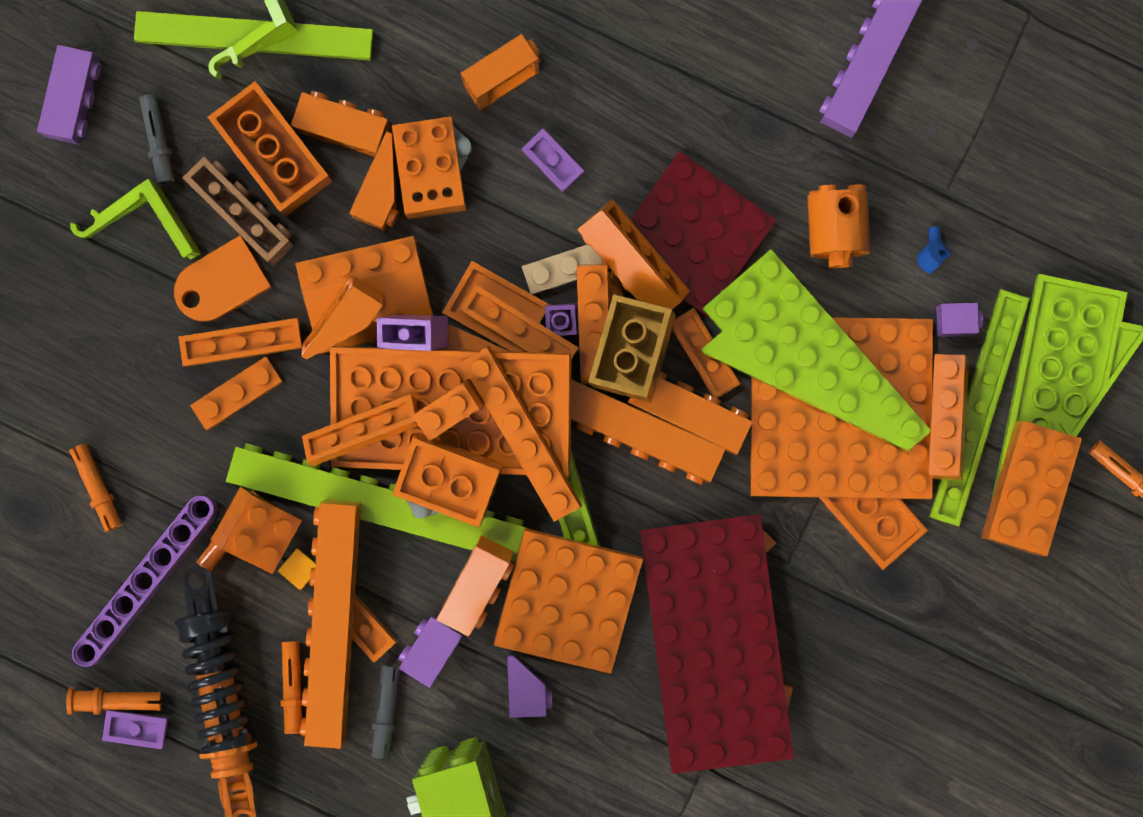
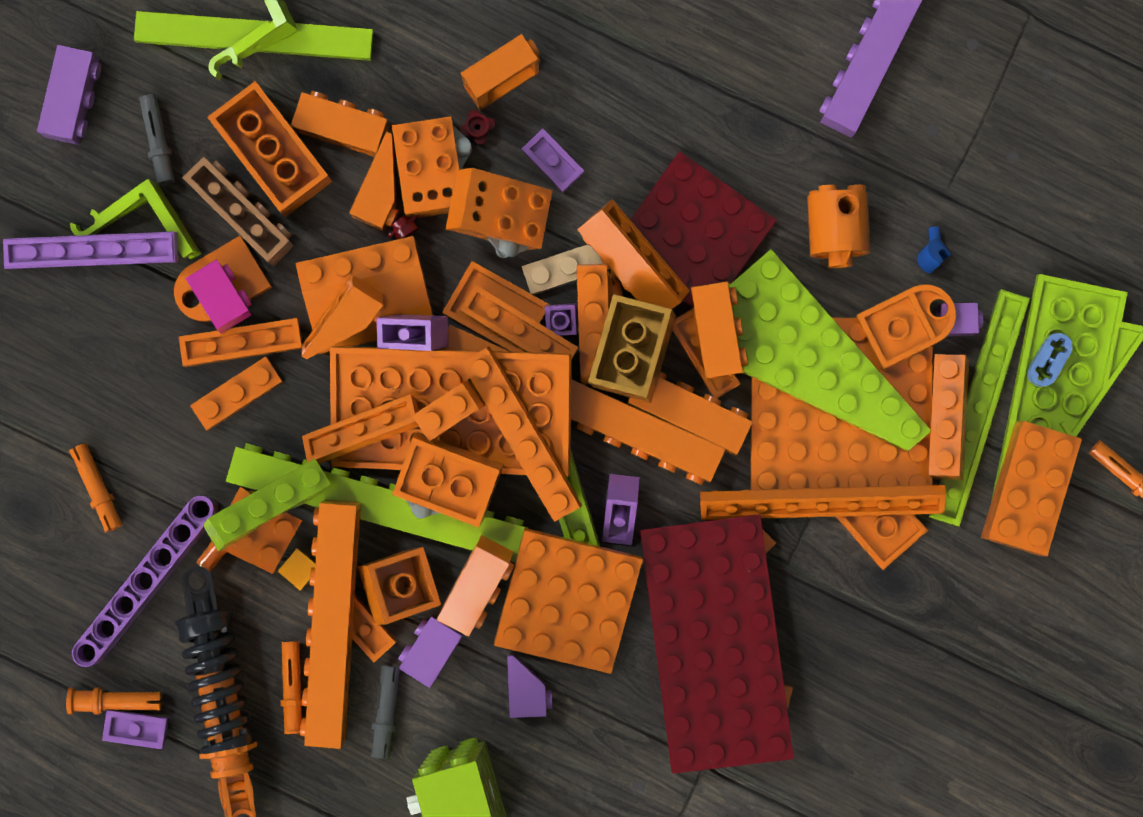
none -> medium lavender tile [3,232,179,269]
none -> dark pink brick [185,259,252,334]
none -> lime arch [203,459,331,552]
none -> orange brick [357,547,441,625]
none -> dark red plate [387,215,419,240]
none -> orange piece [446,168,553,258]
none -> dark red plate [460,110,495,145]
none -> medium lavender slope [602,474,640,545]
none -> orange brick [691,281,748,379]
none -> orange plate [700,485,946,520]
none -> orange tile [856,285,956,370]
none -> medium blue beam [1027,333,1072,387]

